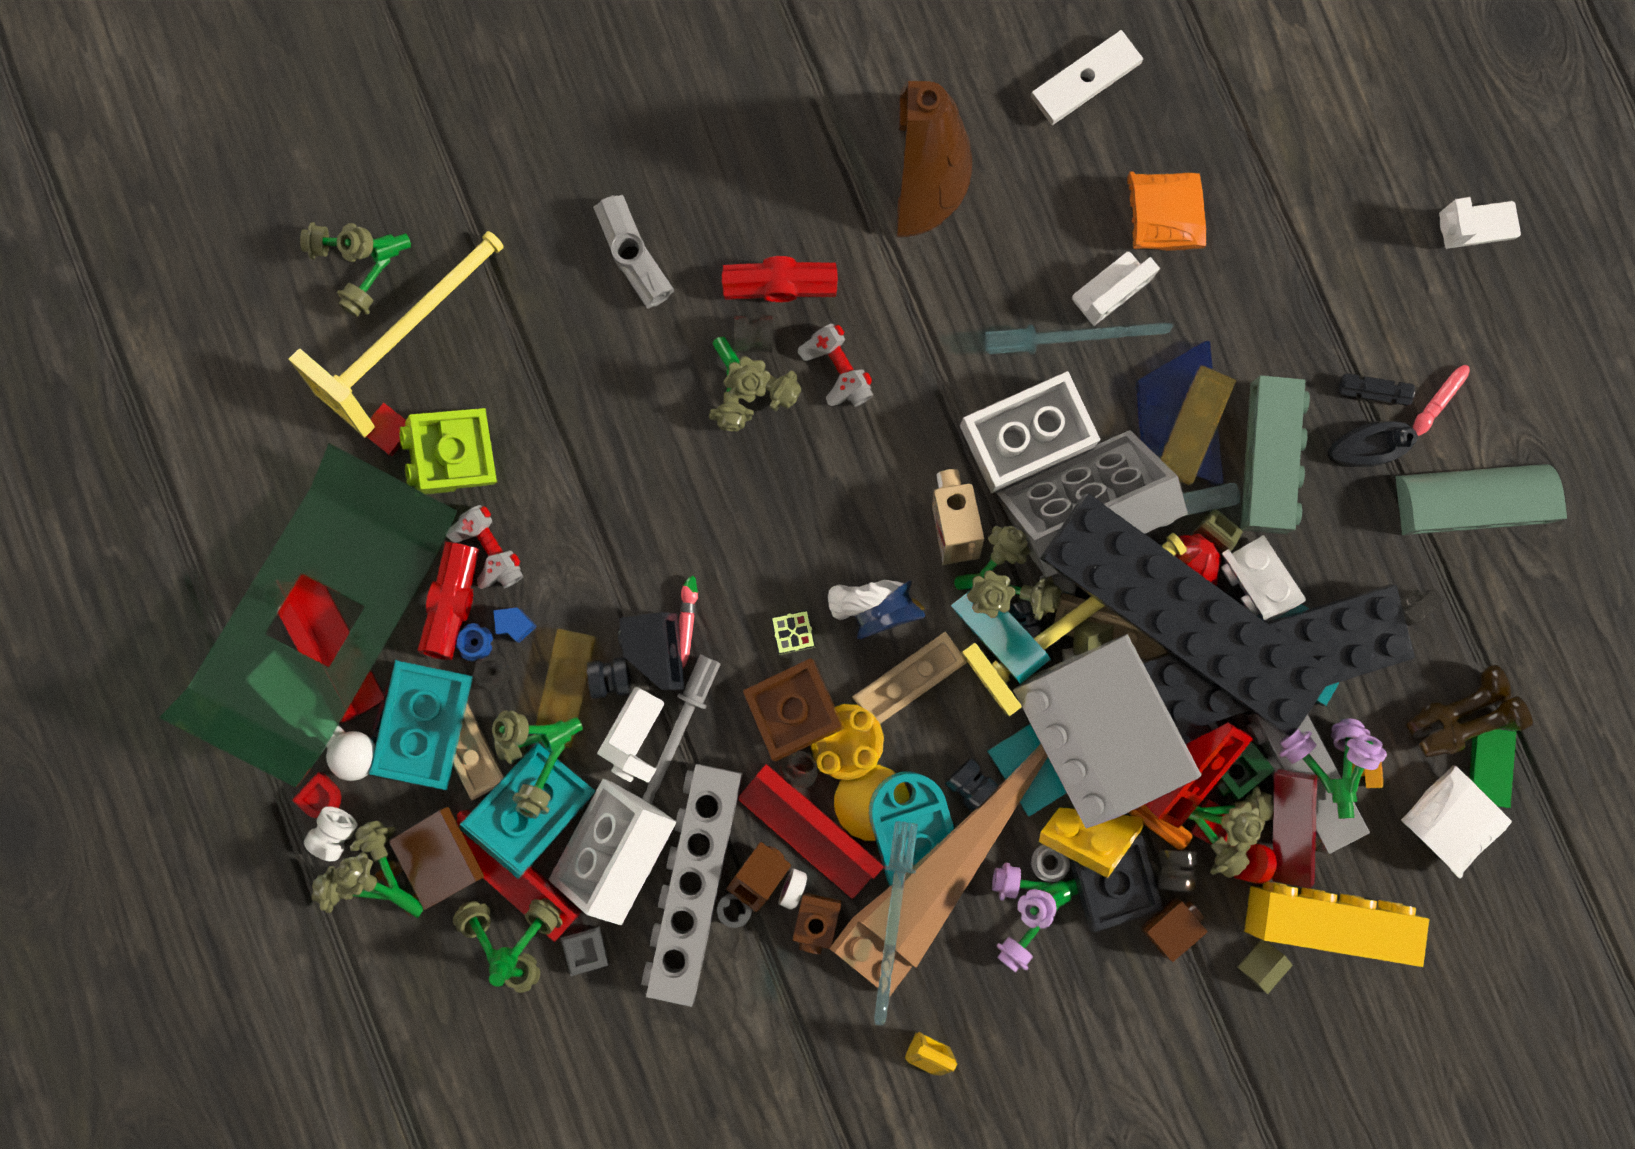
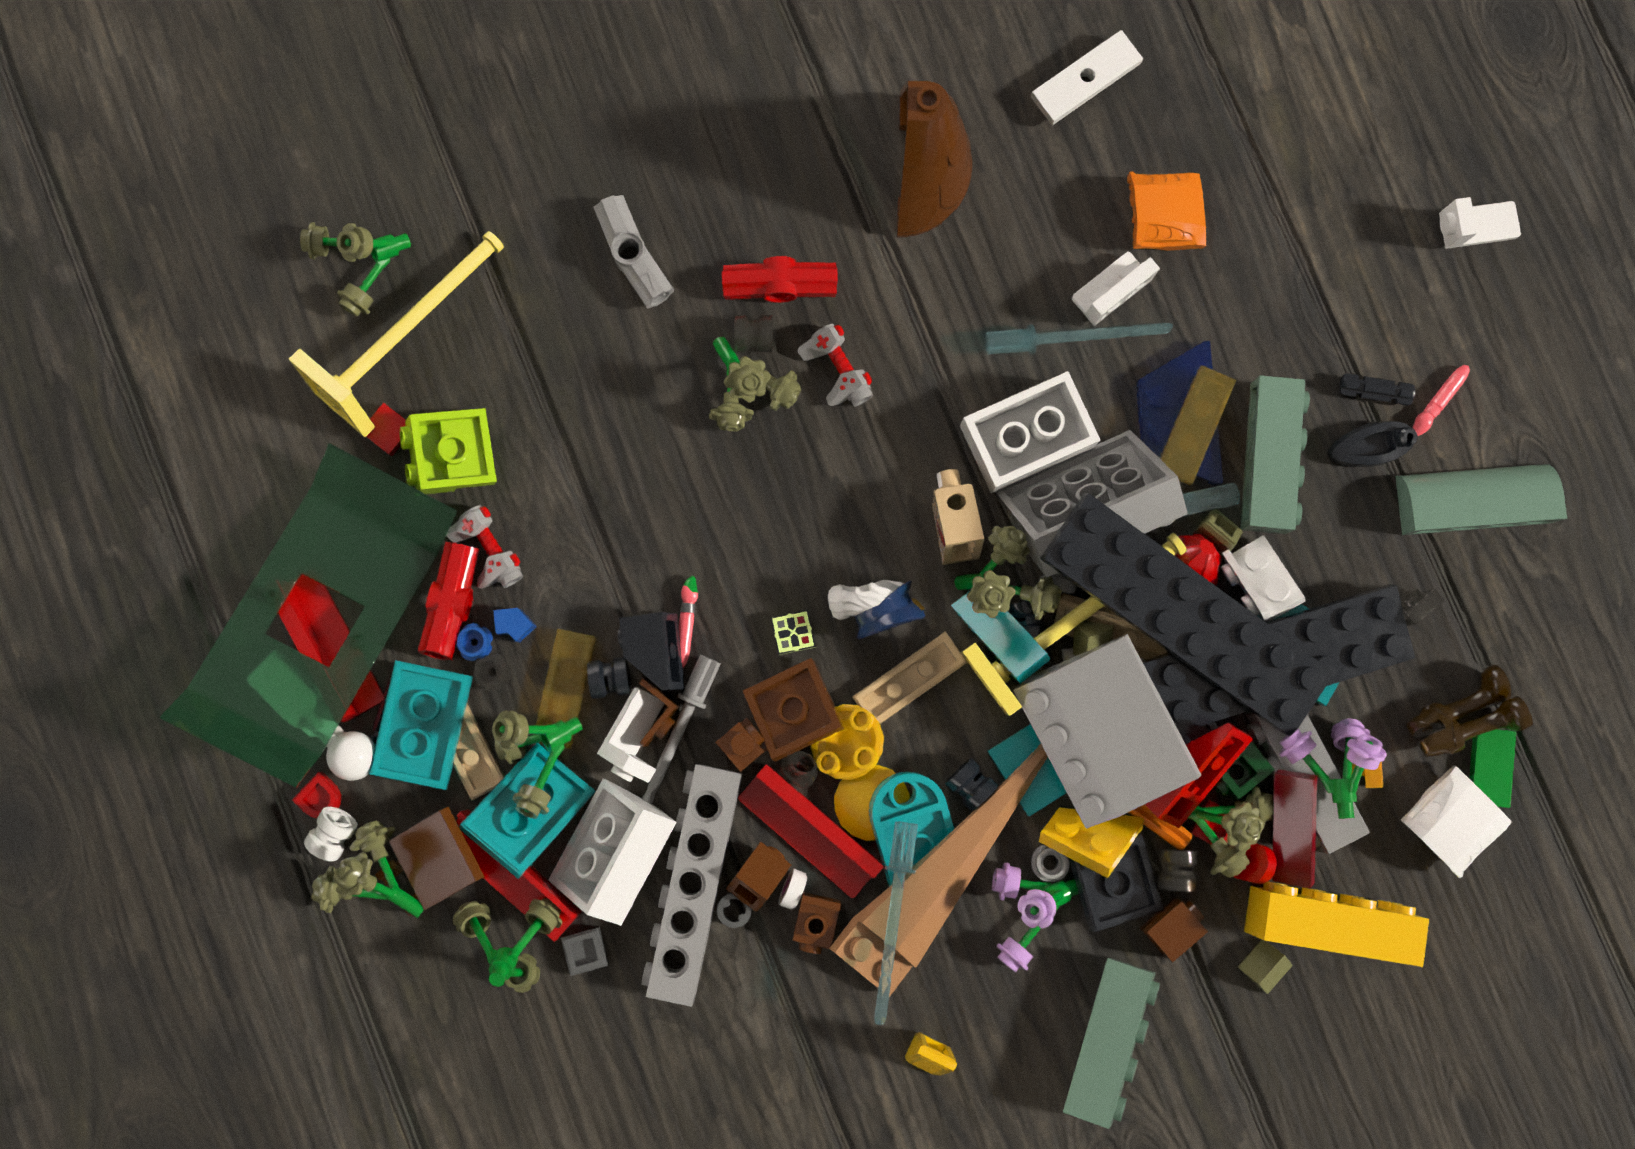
none -> reddish brown bracket [639,678,679,747]
none -> reddish brown brick [716,717,768,772]
none -> sand green brick [1063,958,1160,1129]

